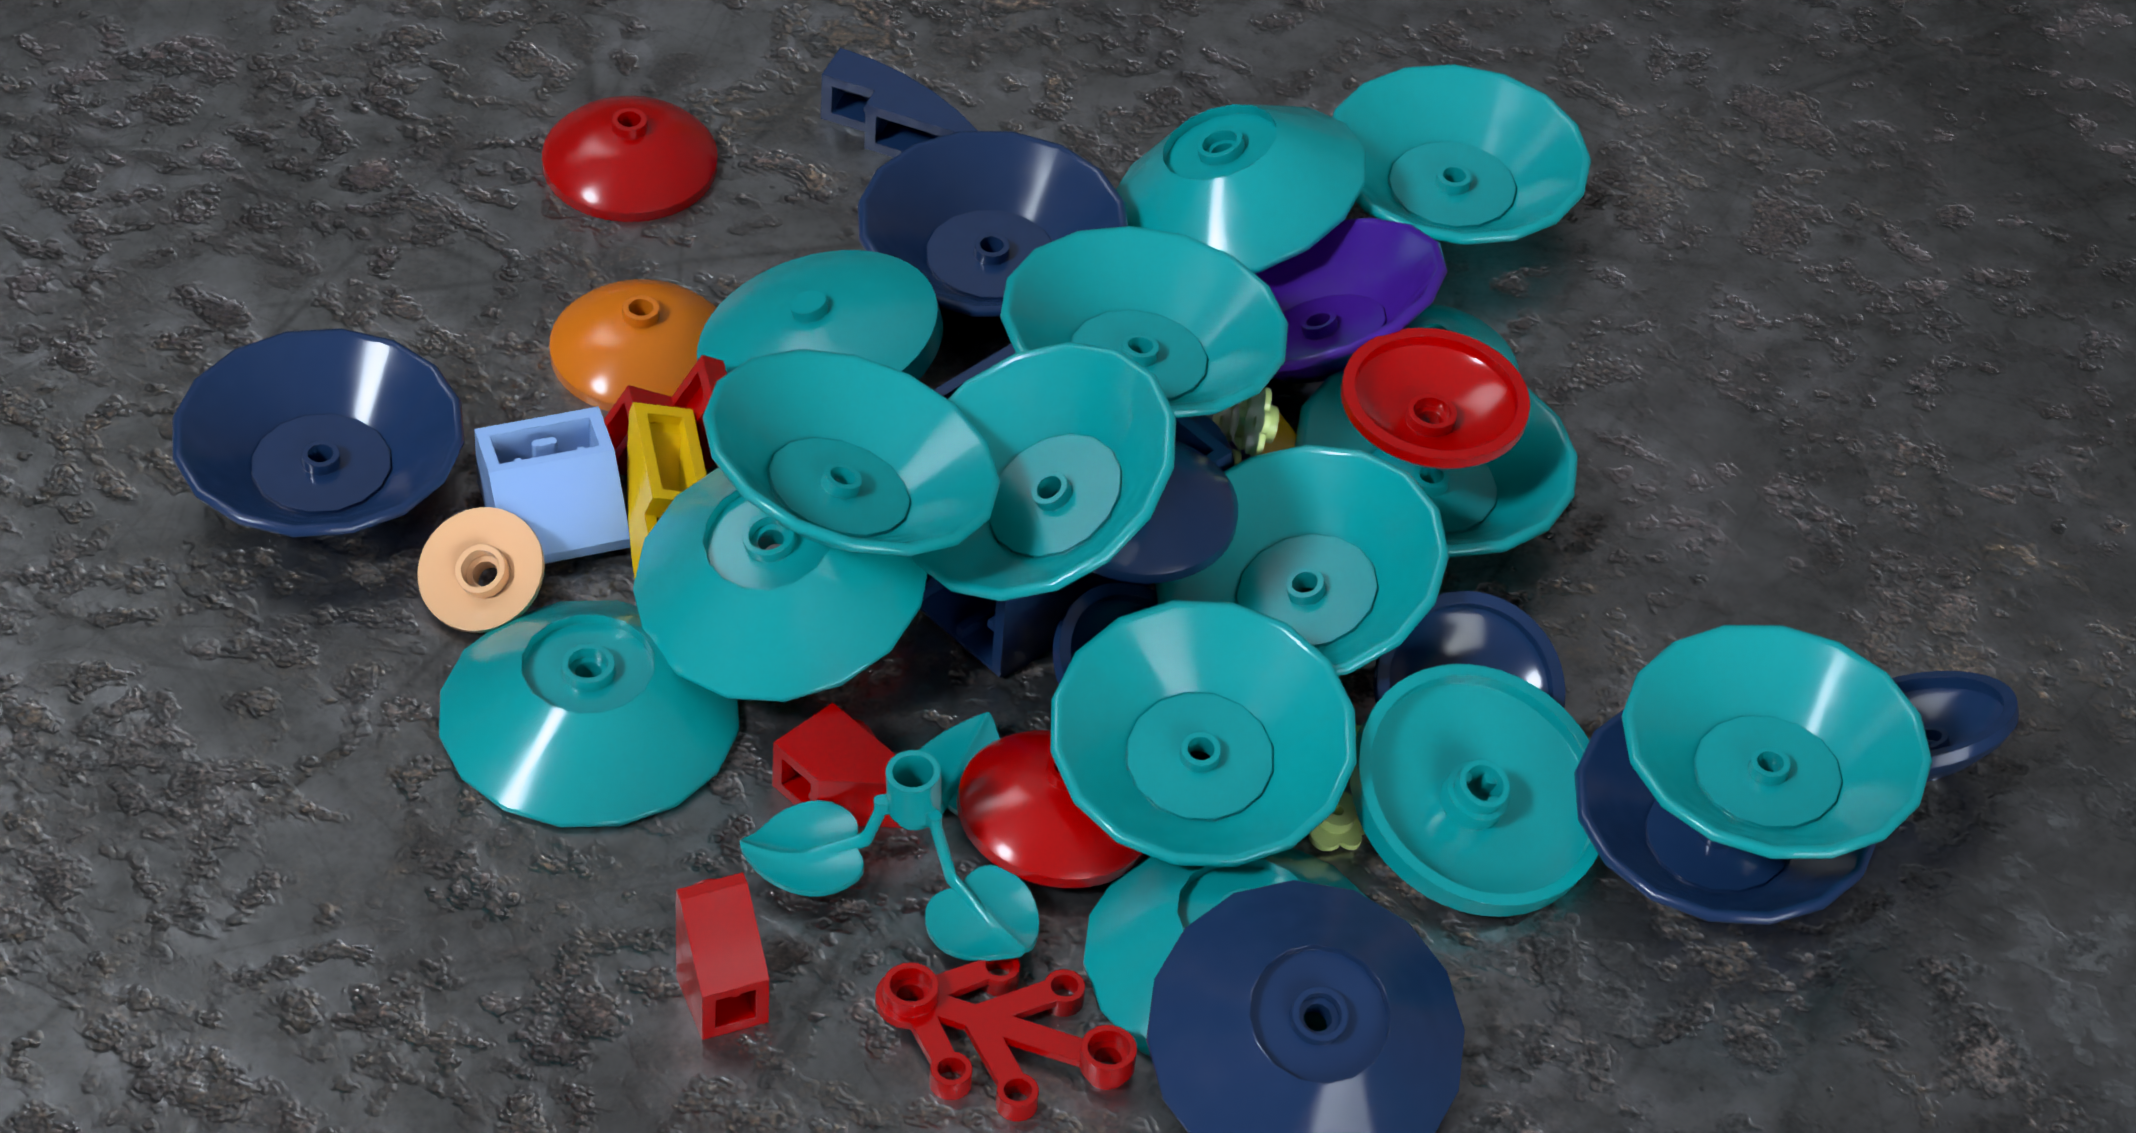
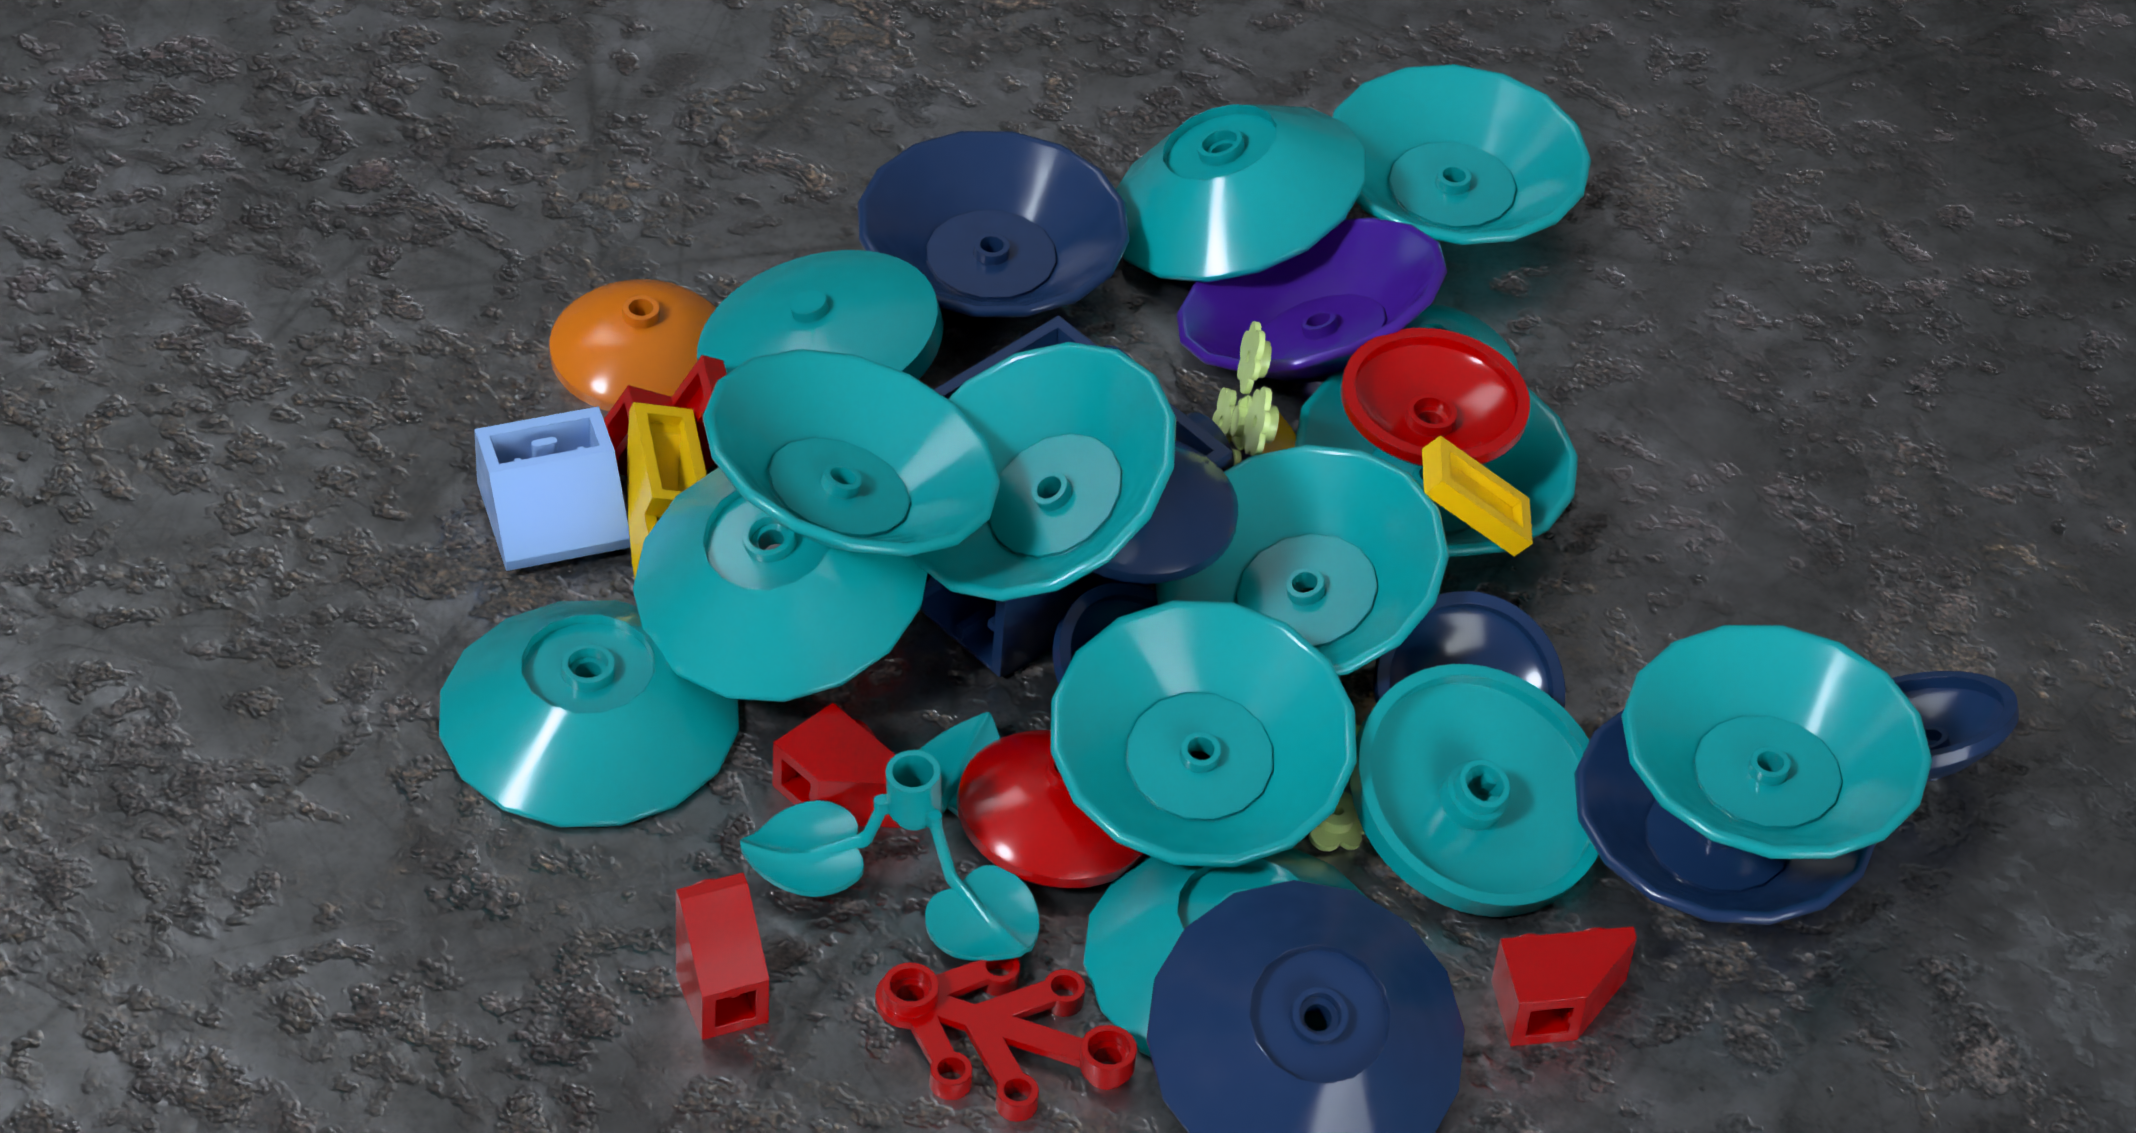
dark blue dish [172,328,464,538] -> none
light nougat dish [417,507,545,633] -> none
red dish [542,96,718,222] -> none
dark blue slope [821,47,978,158] -> none
teal dish [1000,226,1288,418] -> none
none -> yellow tile [1422,436,1533,556]
none -> red slope [1491,926,1637,1047]

